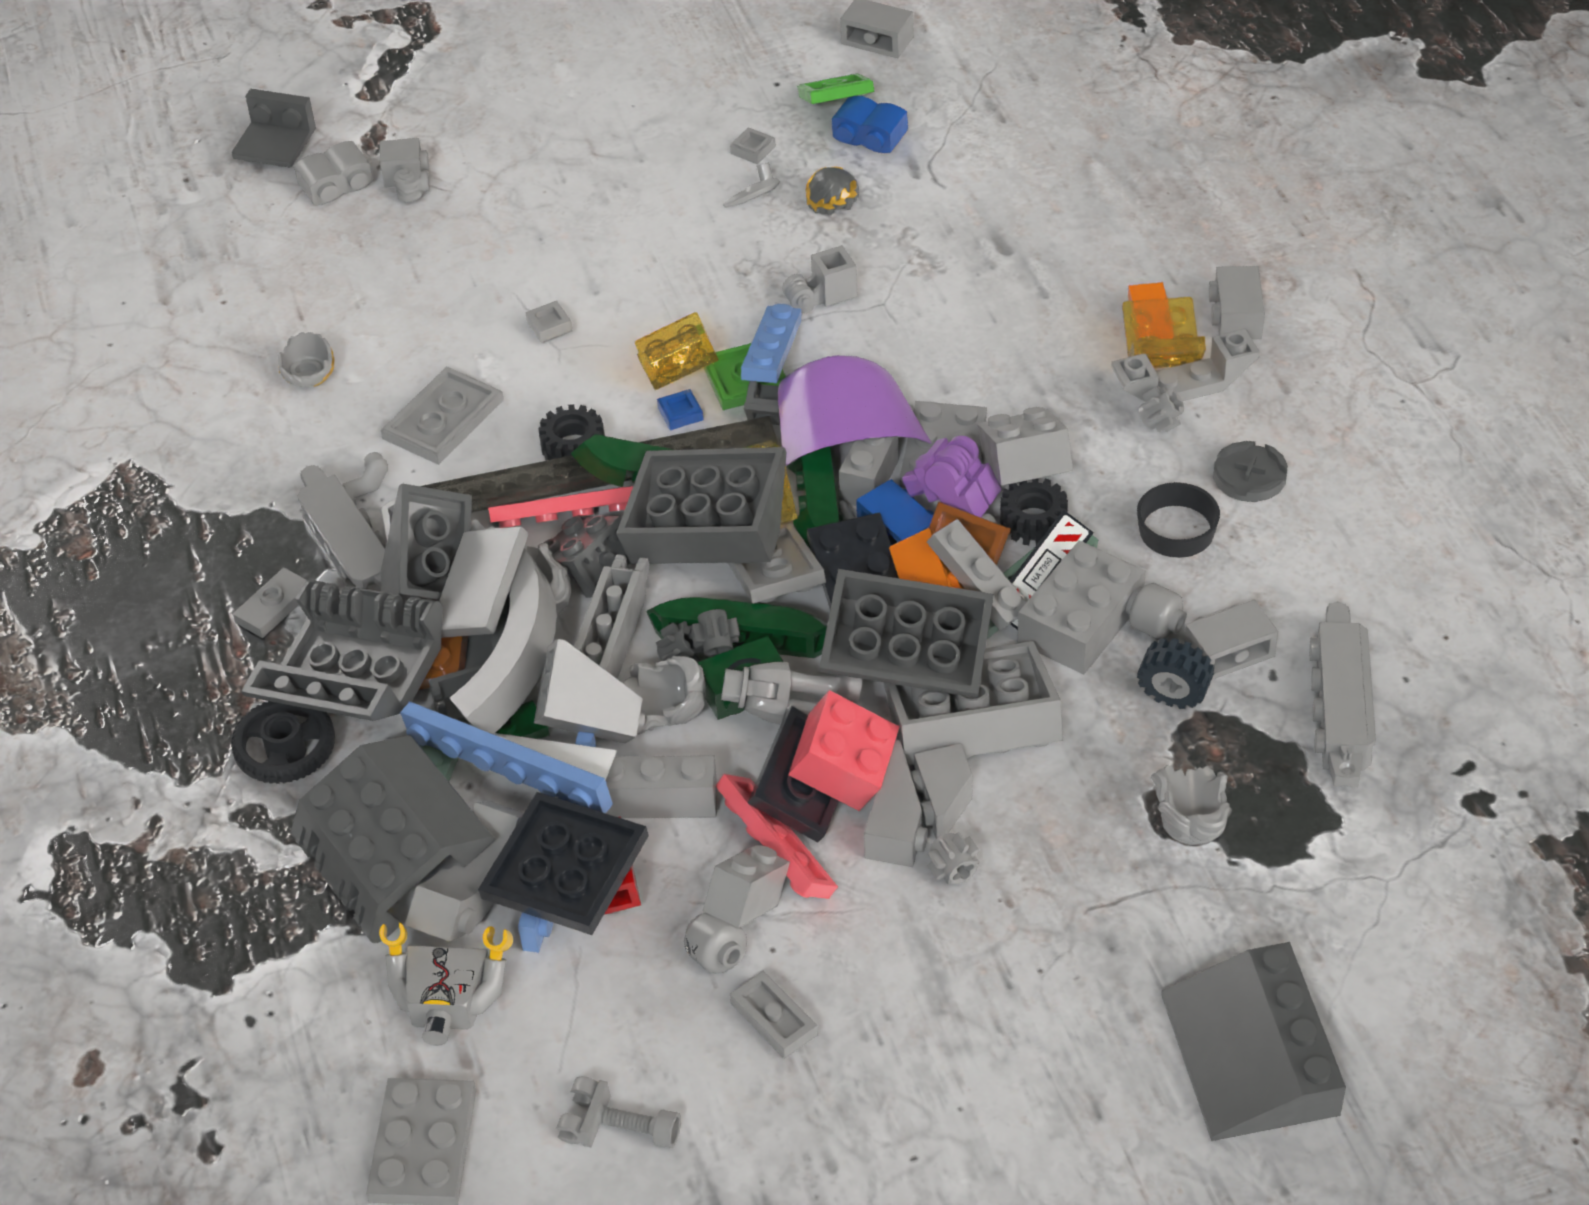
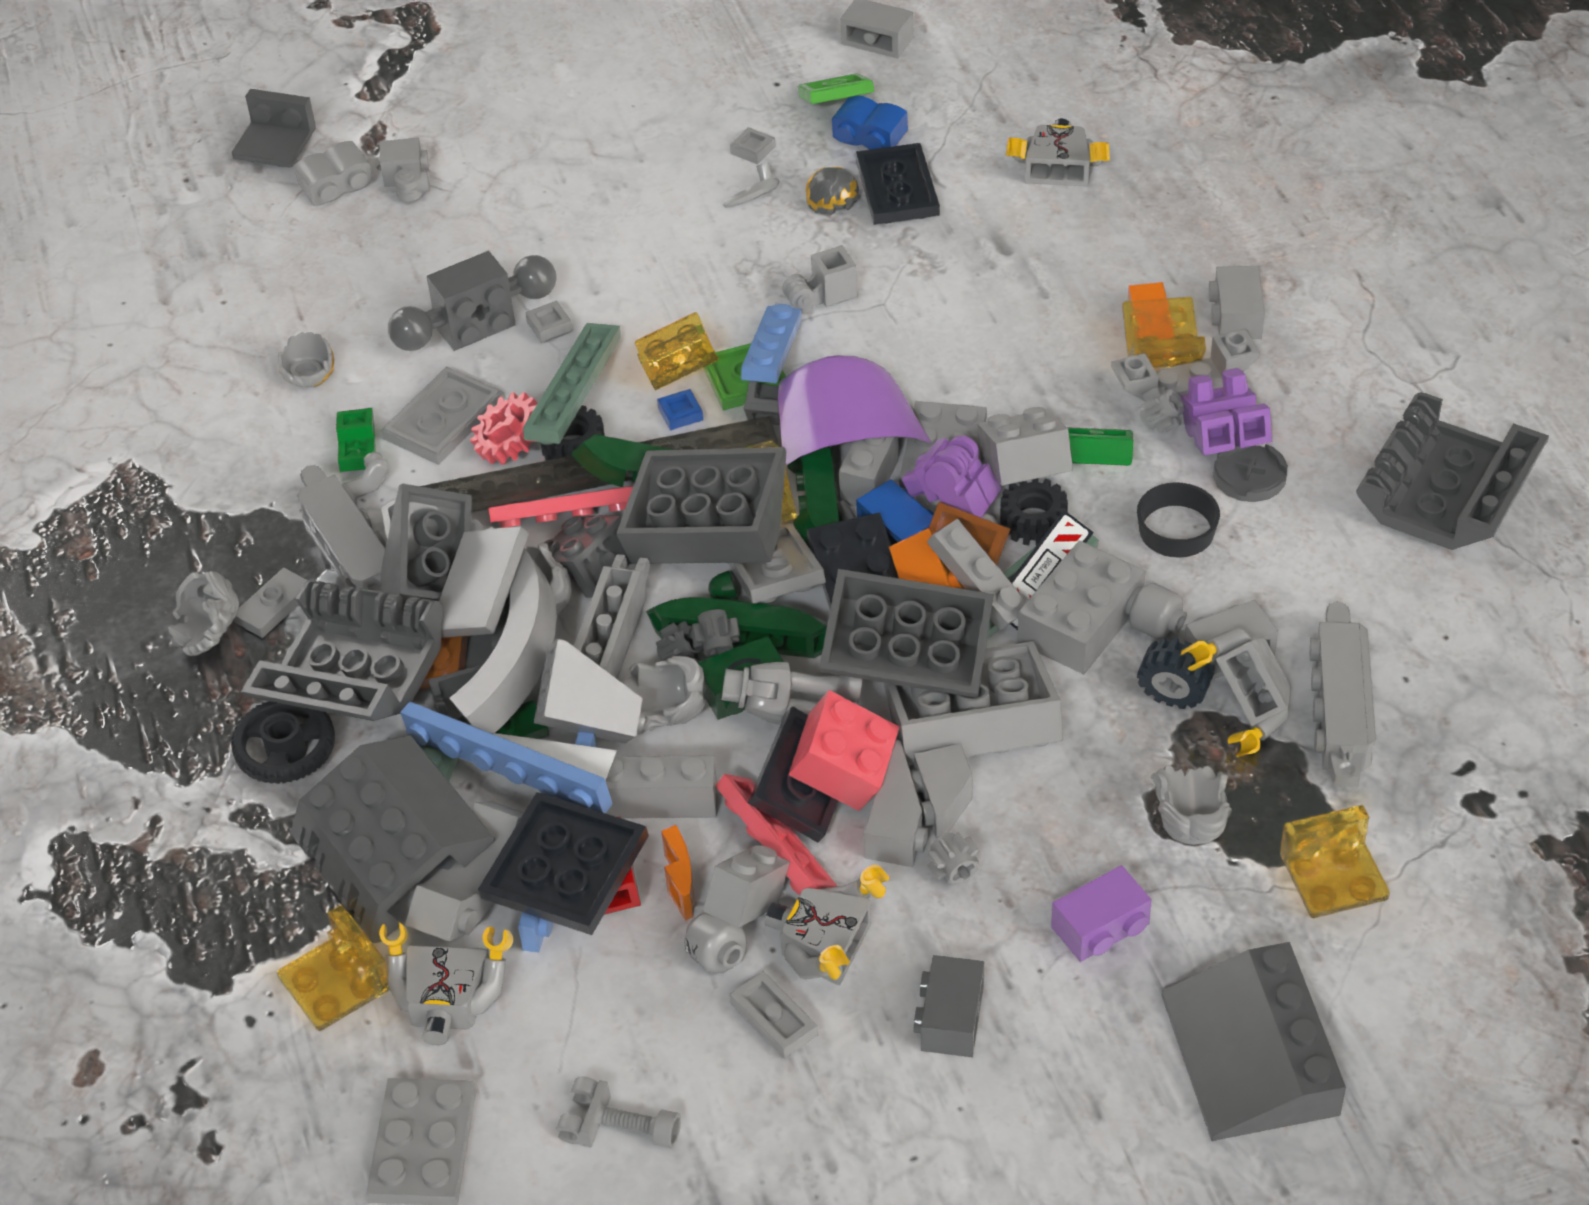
none -> light grey hair [167,571,239,656]
none -> clear yellow bracket [277,904,390,1031]
none -> green slope [336,408,376,473]
none -> dark grey brick [388,250,557,351]
none -> coral gear [470,392,538,465]
none -> sand green plate [523,323,621,445]
none -> orange slope [661,825,694,921]
none -> dark green hinge [708,571,738,601]
none -> light grey torso [765,864,889,986]
none -> black plate [856,143,940,225]
none -> dark grey brick [913,955,984,1058]
none -> light grey torso [1005,118,1110,187]
none -> medium lavender brick [1051,865,1152,962]
none -> green slope [1067,427,1133,466]
none -> medium lavender hips [1181,368,1272,456]
none -> light grey torso [1181,628,1291,757]
none -> clear yellow bracket [1280,805,1390,918]
none -> dark grey slope [1356,392,1549,550]

